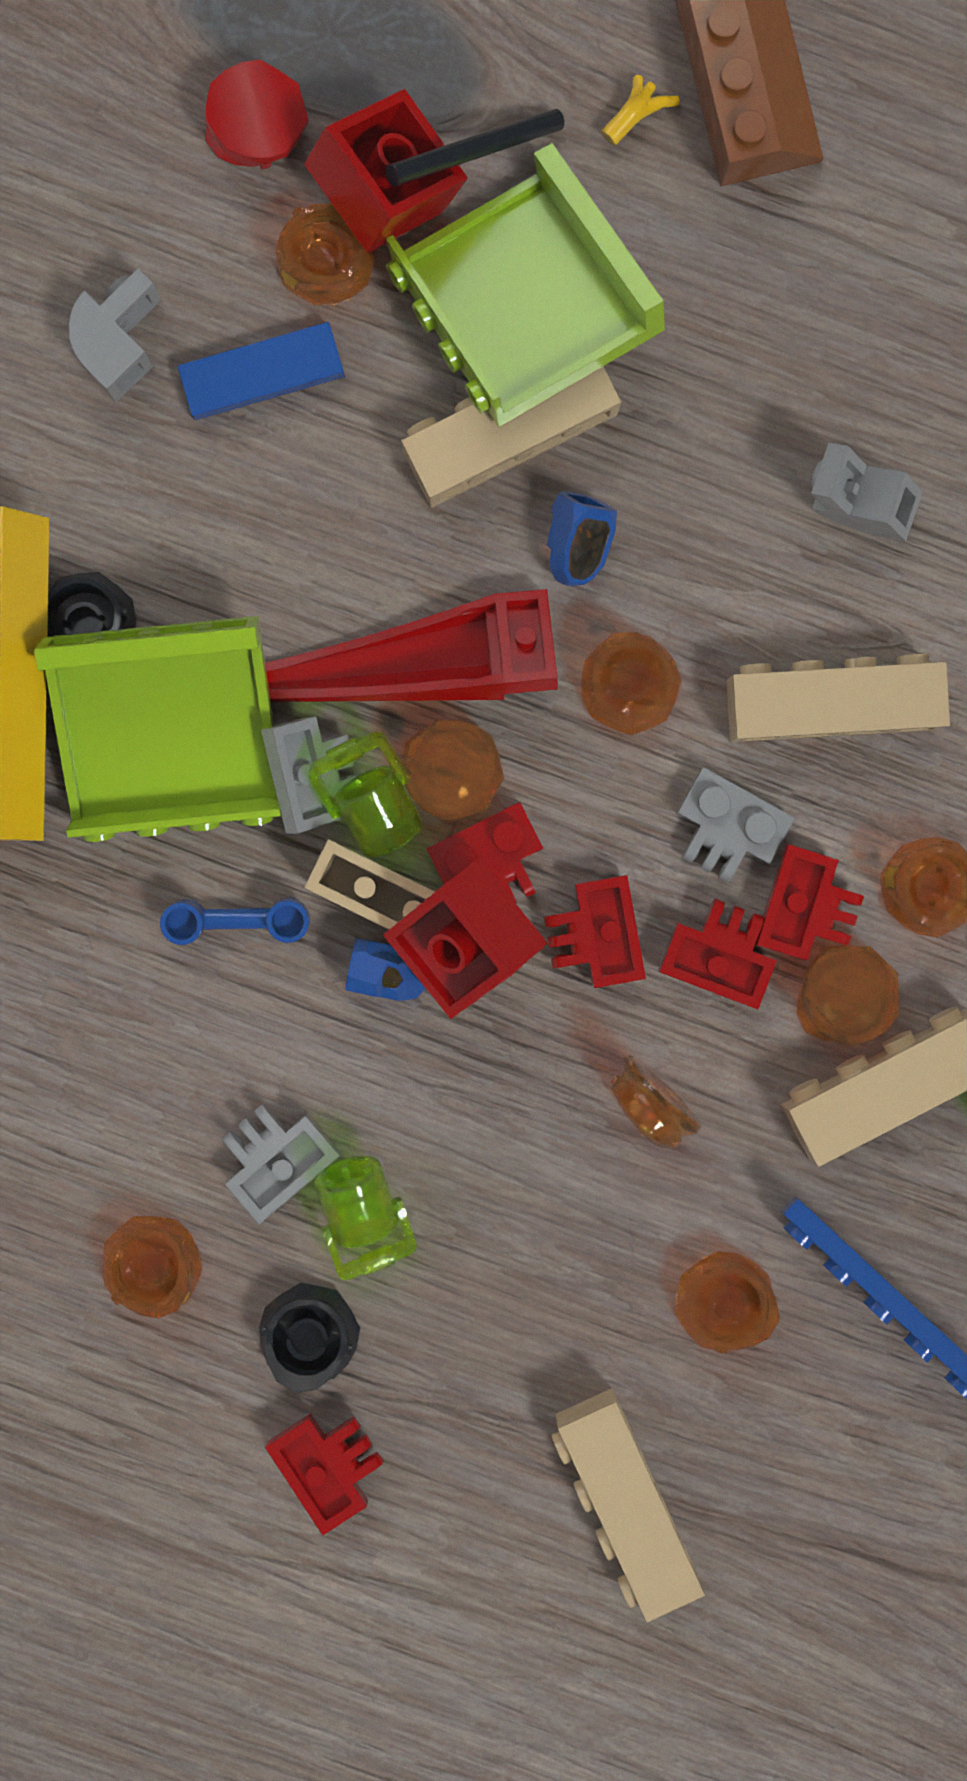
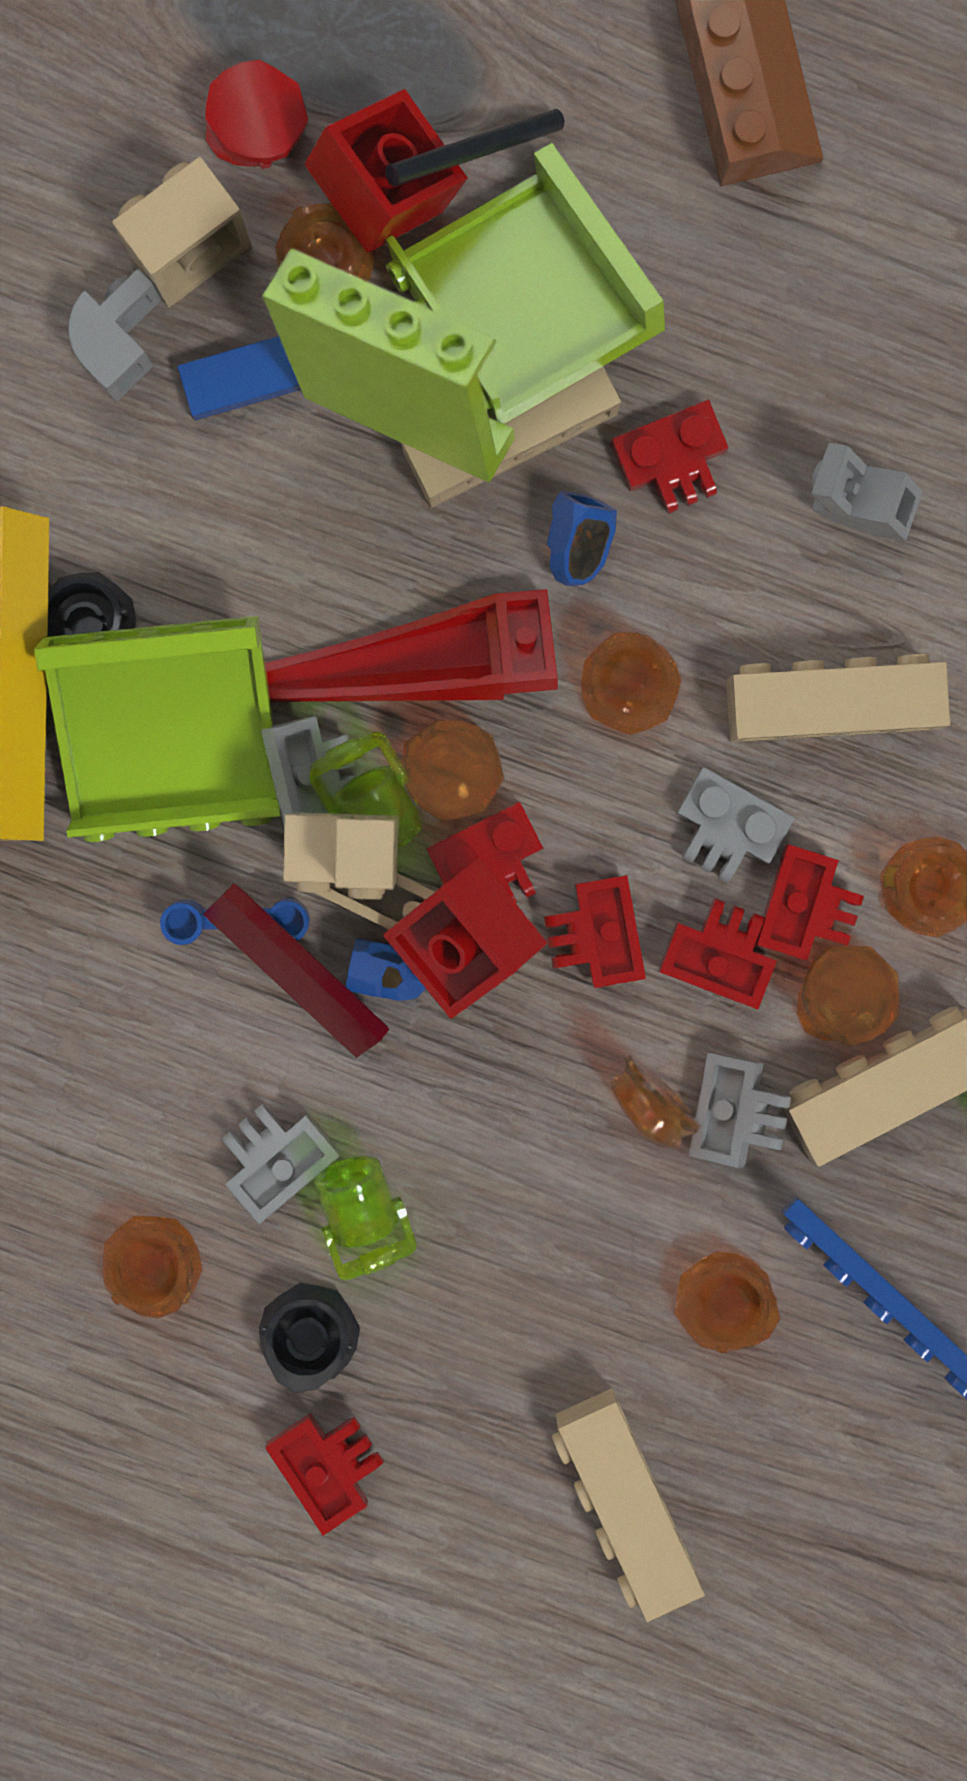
yellow bar [601,75,680,146] -> none
none -> tan brick [112,156,252,308]
none -> dark red tile [203,883,390,1058]
none -> lime panel [263,248,515,483]
none -> tan brick [283,812,399,899]
none -> red hinge [610,399,729,514]
none -> light grey hinge [689,1053,791,1168]

